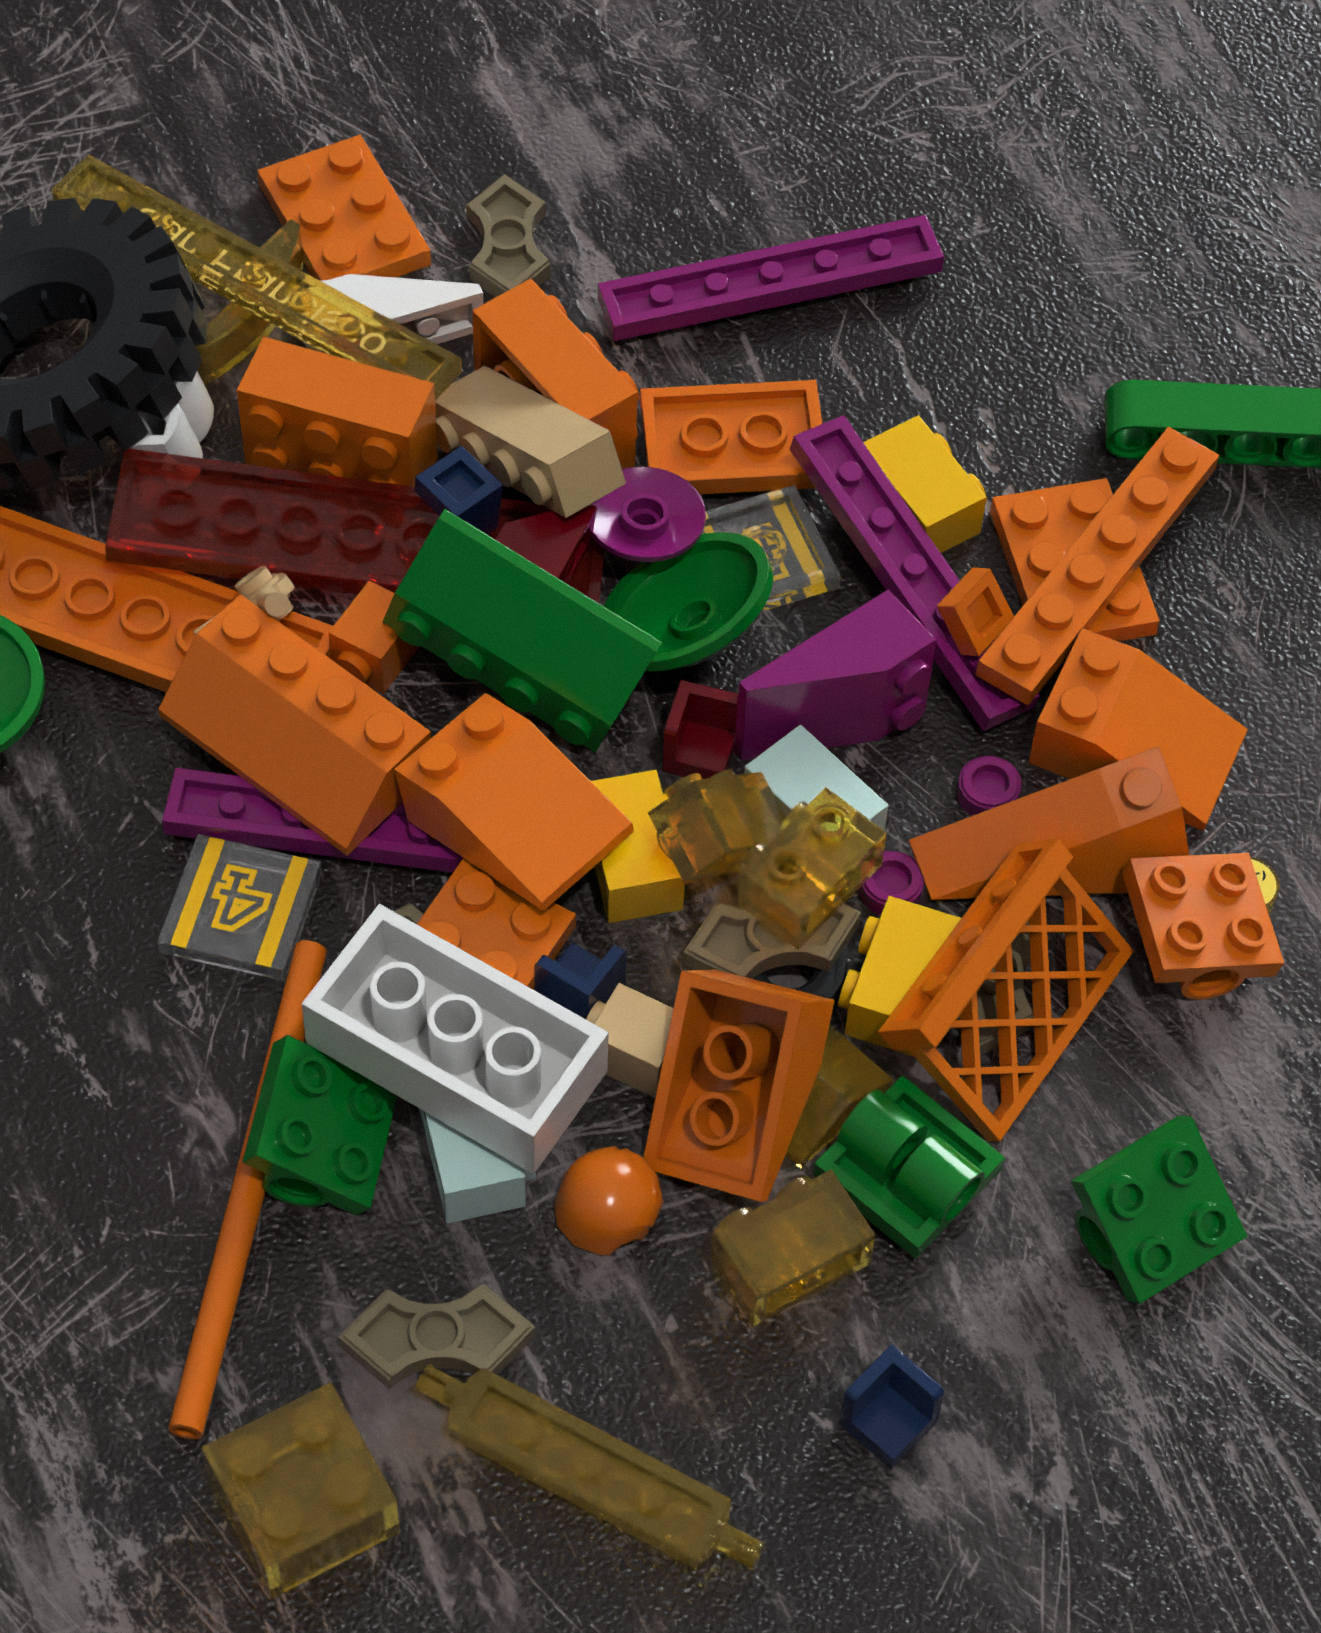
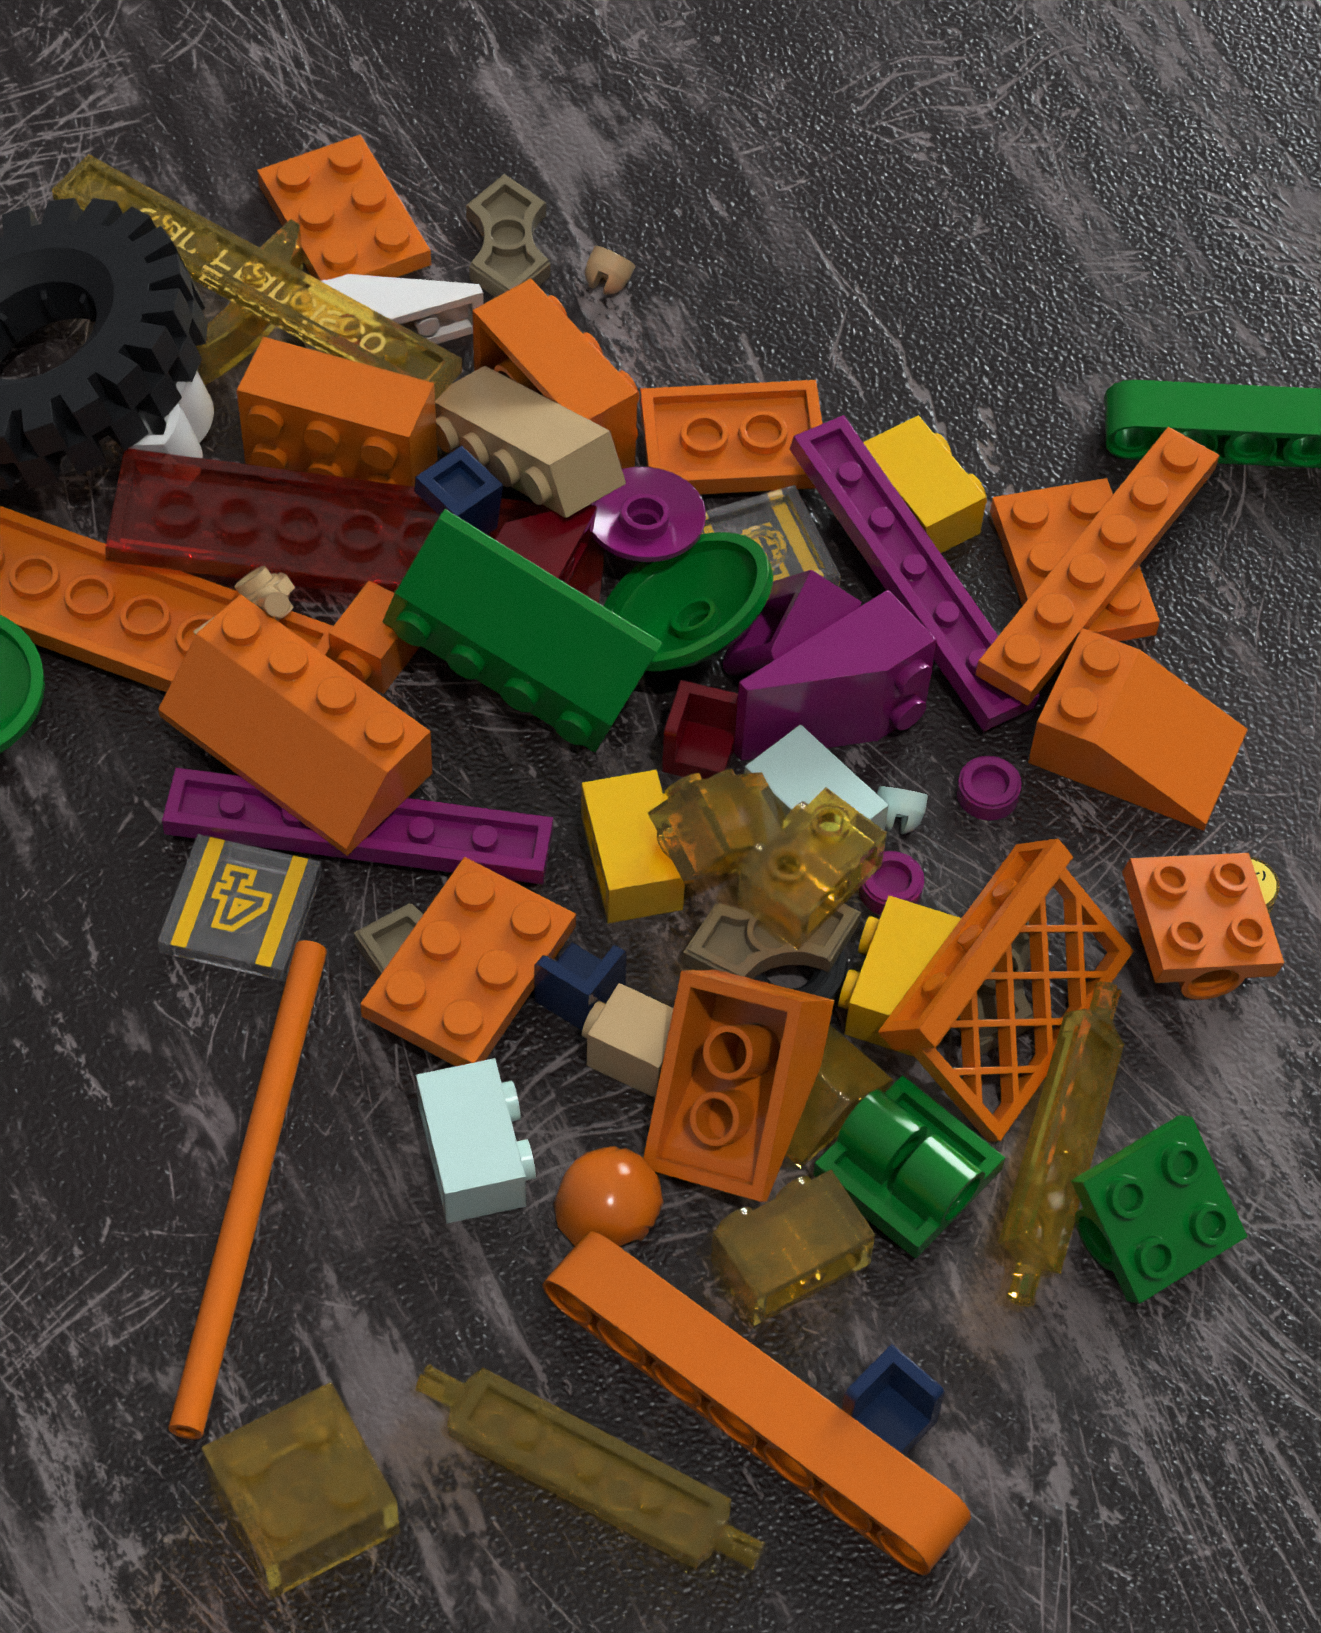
green plate [242,1035,397,1215] -> none
white brick [301,904,609,1174] -> none
dark tan tile [338,1284,535,1390] -> none
orange slope [394,693,634,911] -> none
magenta plate [598,215,944,341] -> none
orange wedge [908,746,1189,900] -> none
orange plate [937,568,1014,656] -> none
none -> orange beam [542,1231,971,1575]
none -> tan hinge [585,246,636,295]
none -> magenta tile [723,570,862,676]
none -> light aqua hinge [877,786,928,834]
none -> clear yellow plate [998,982,1124,1307]

